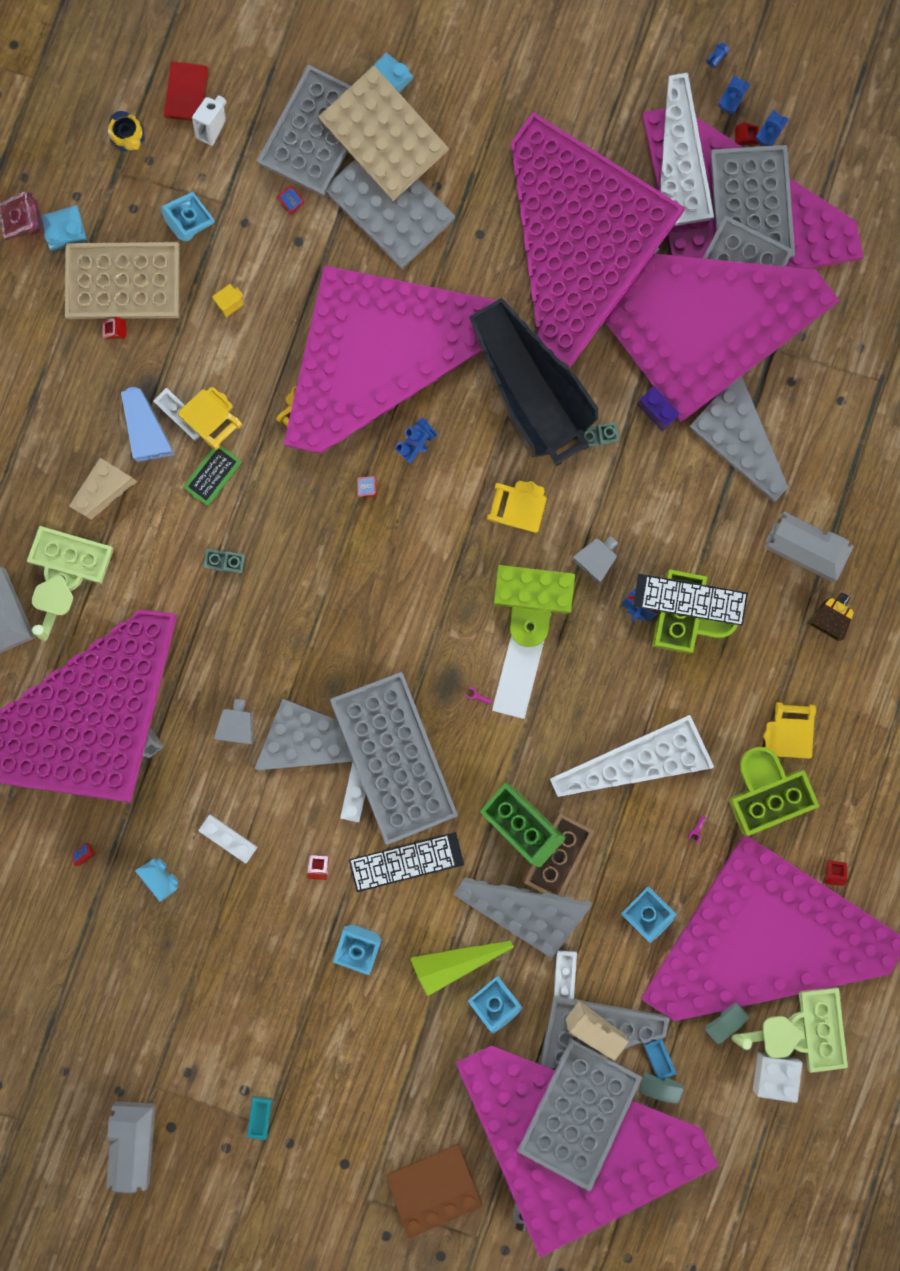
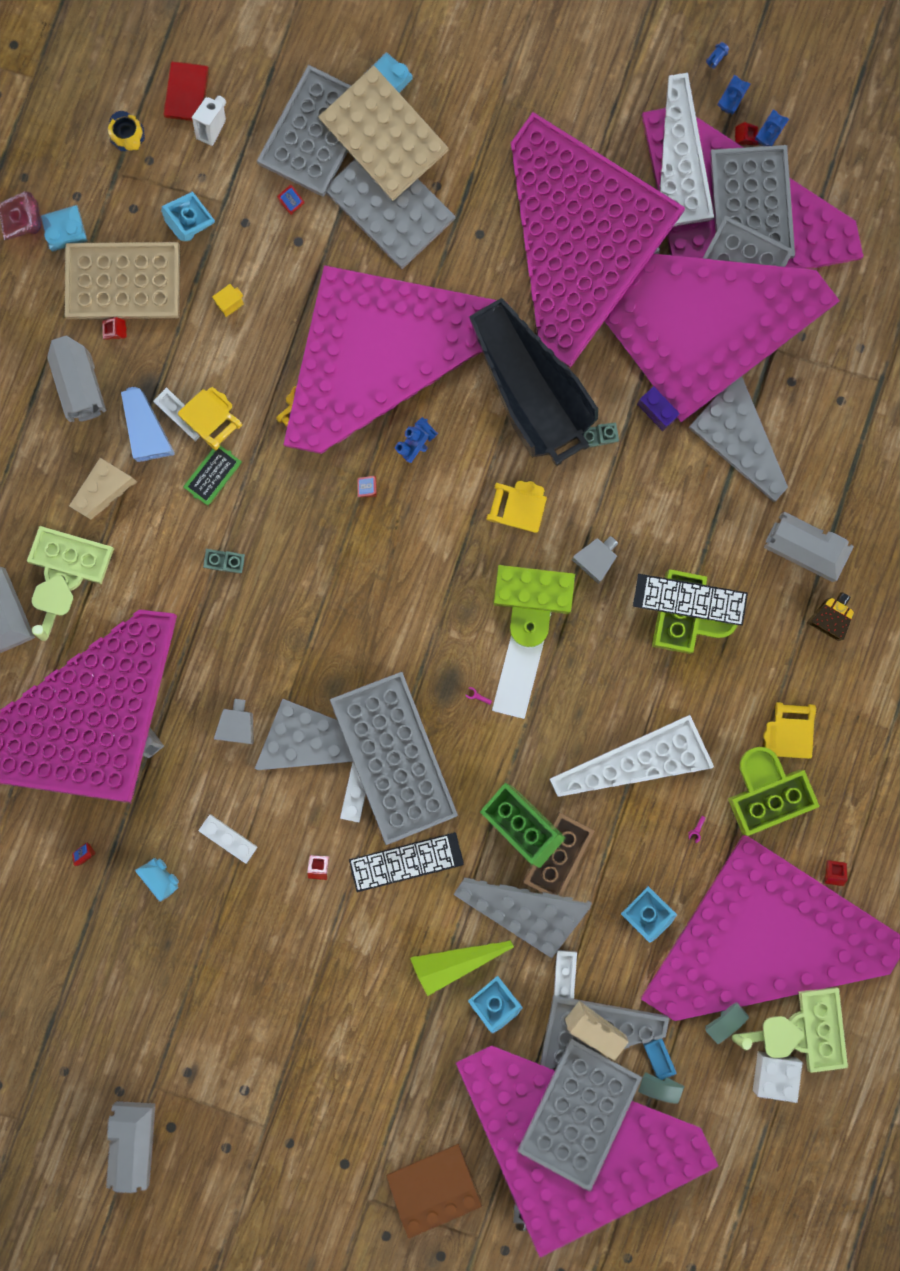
teal tile [247,1096,272,1140] -> none
medium azure slope [333,925,382,975] -> none
blue hips [621,589,658,622] -> none
none -> light grey brick [47,336,106,422]

